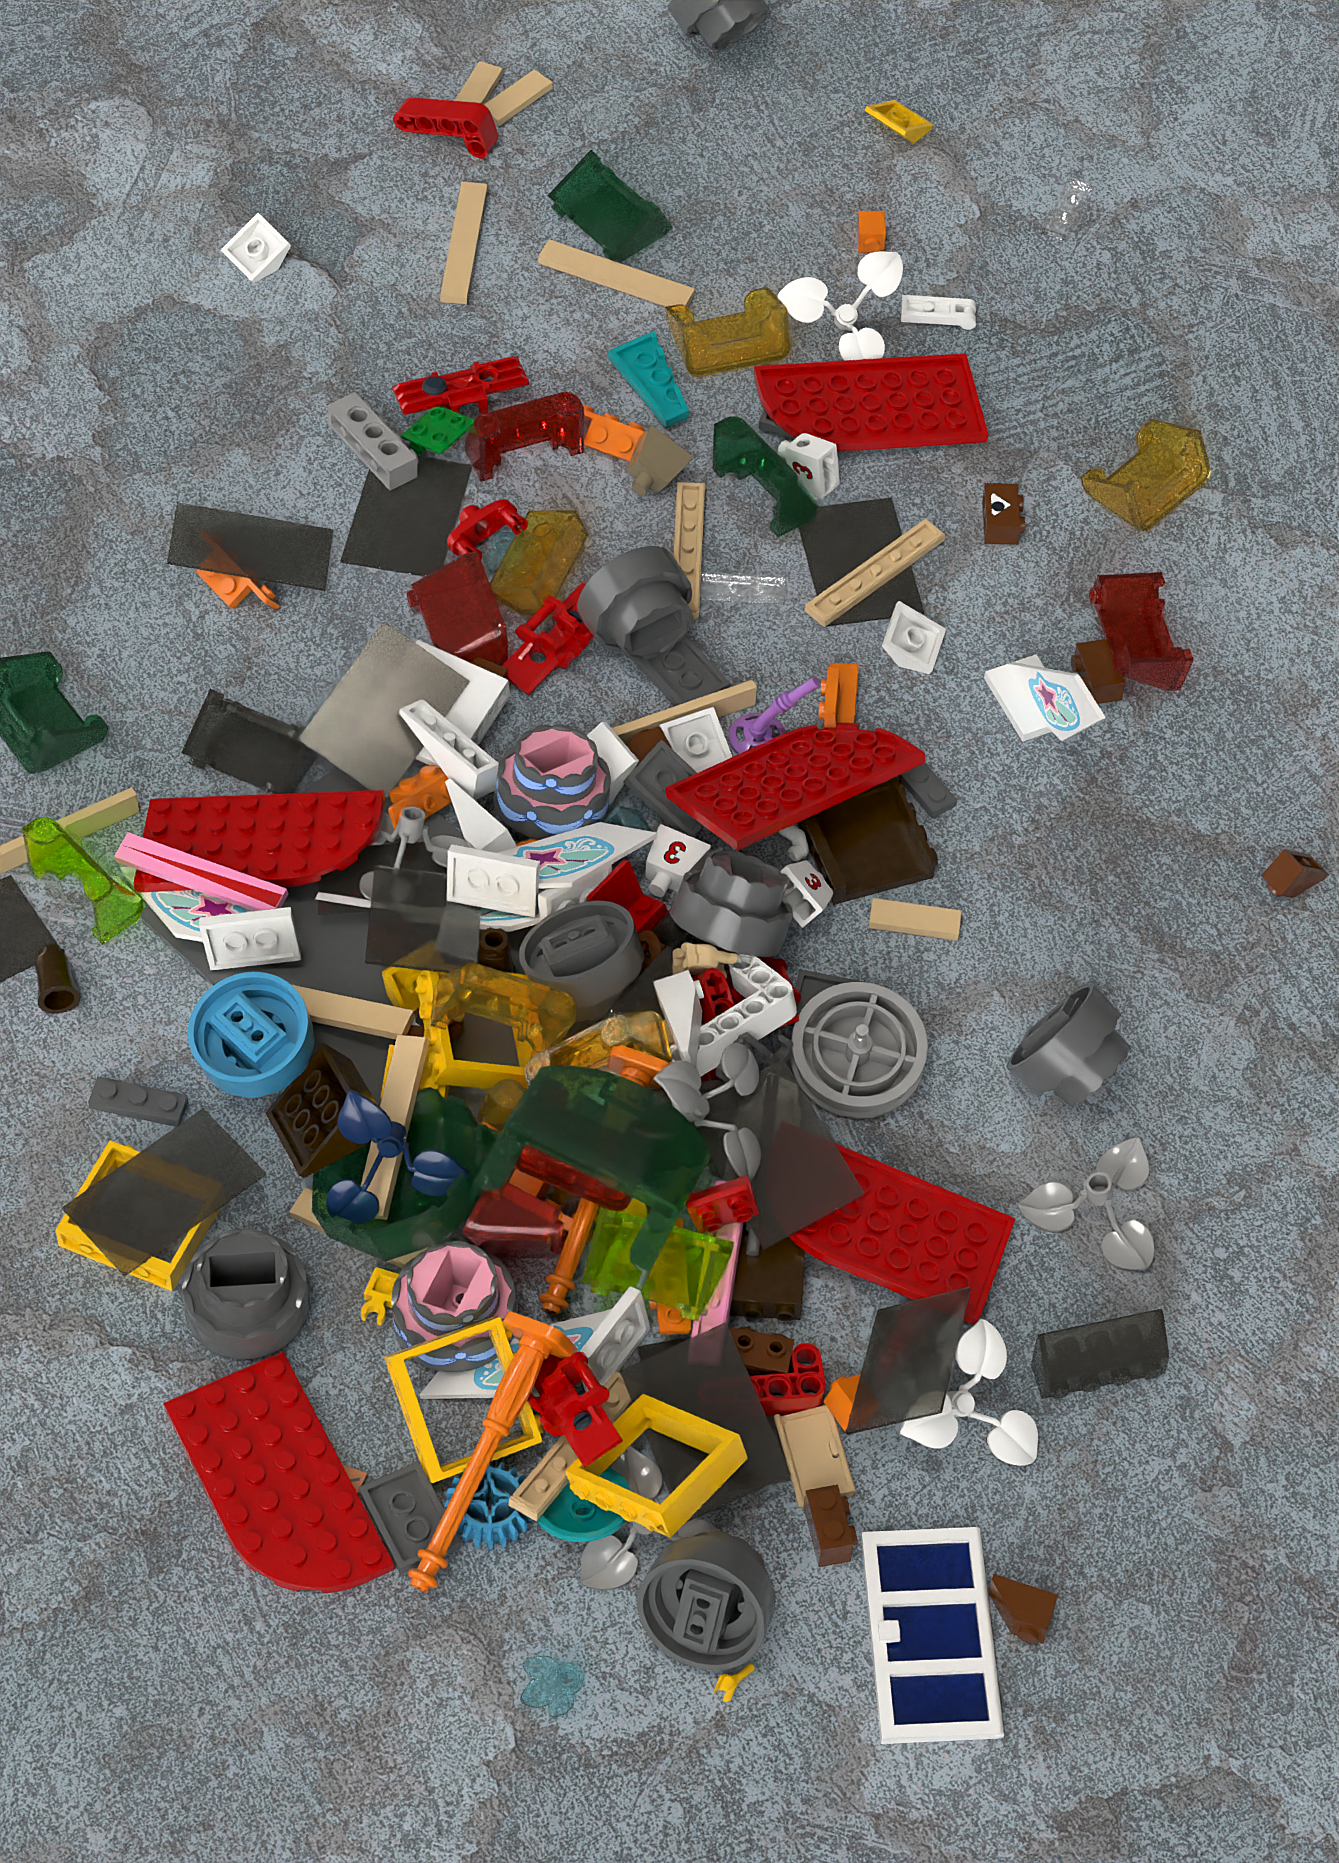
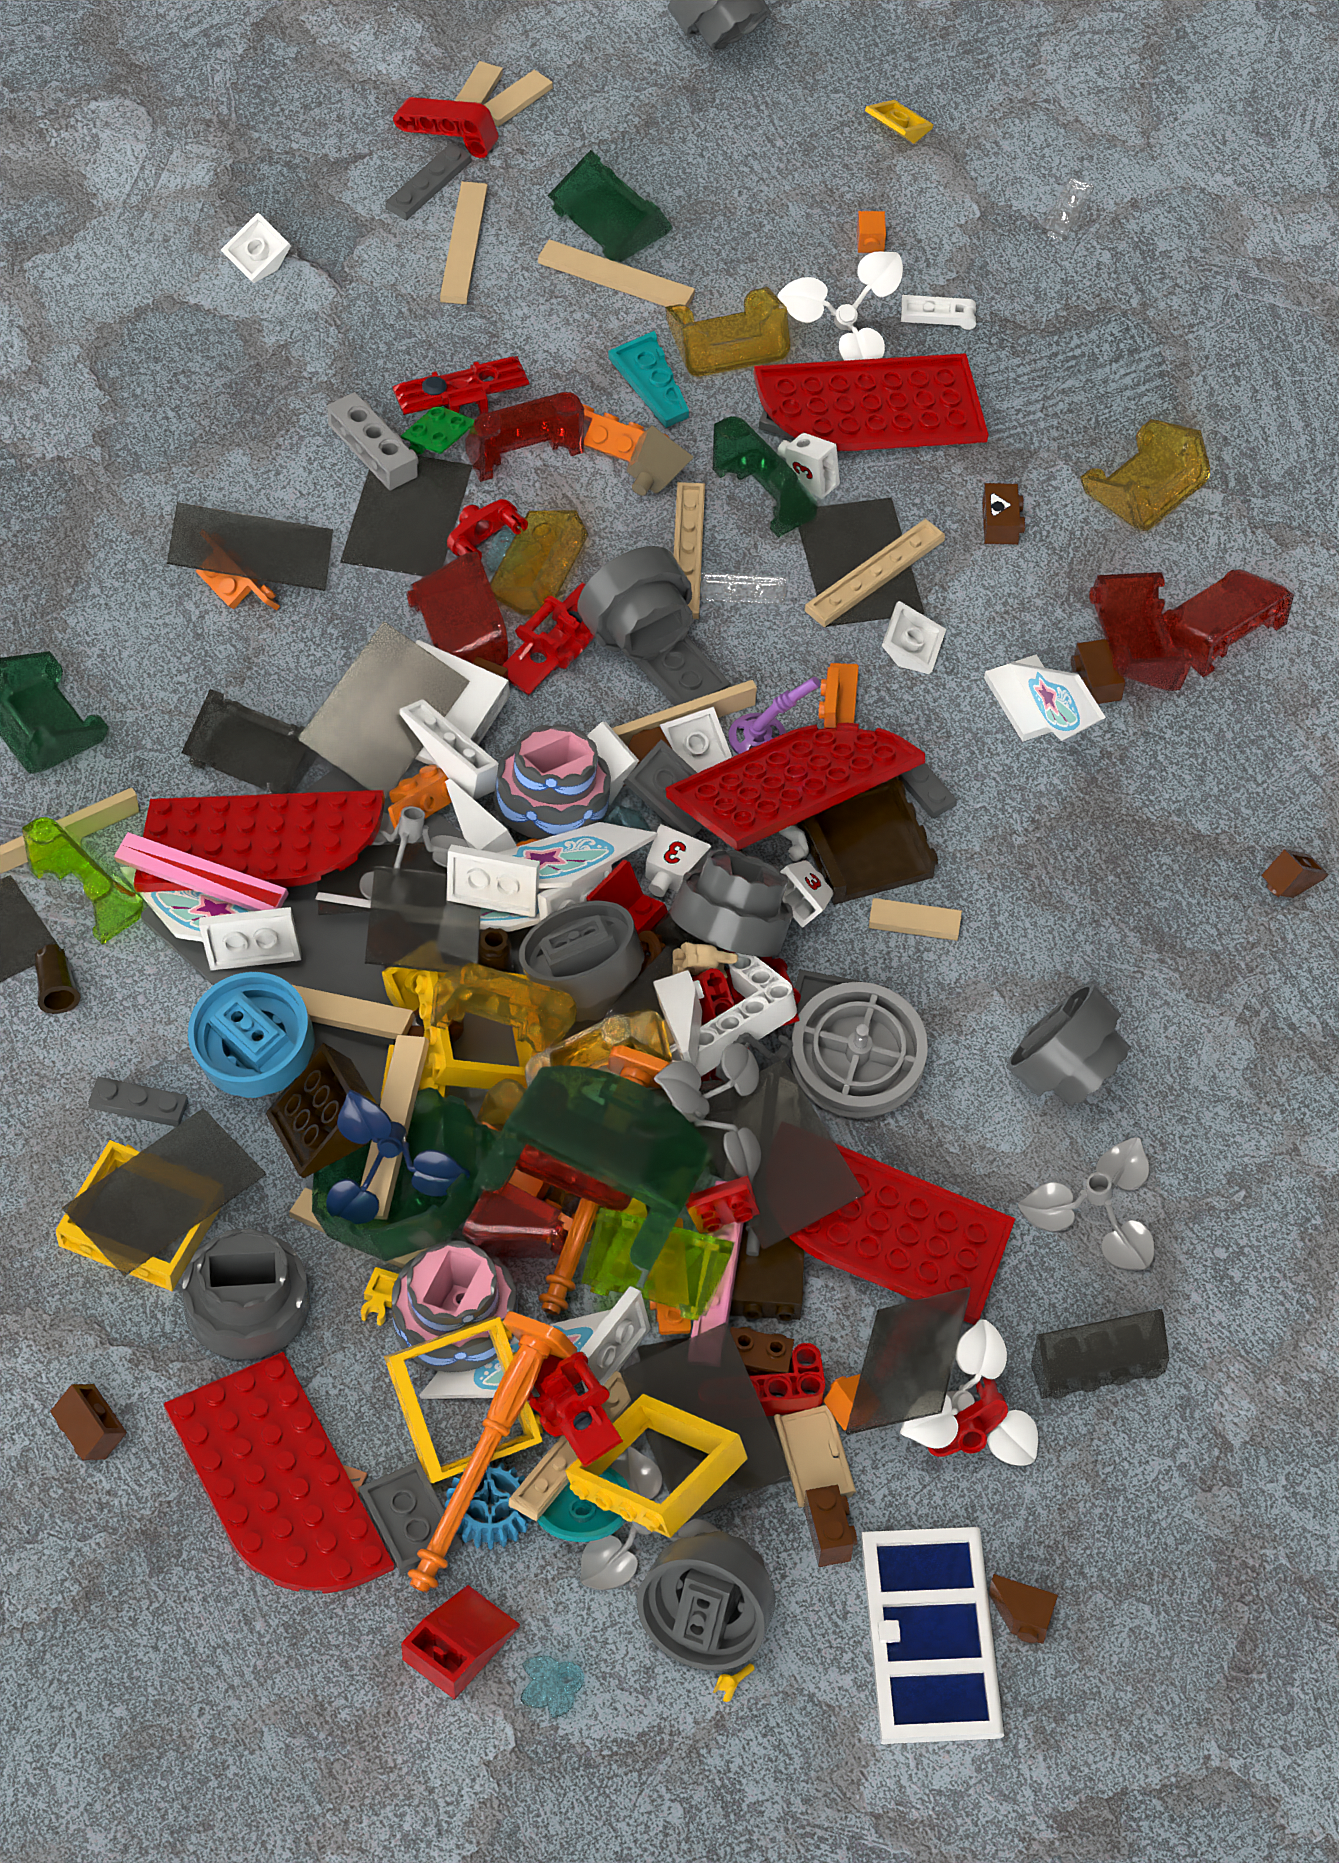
none -> reddish brown brick [50,1384,127,1461]
none -> dark grey plate [385,143,472,221]
none -> red slope [401,1585,520,1700]
none -> red connector [927,1378,1008,1457]
none -> clear red windscreen [1158,569,1294,678]

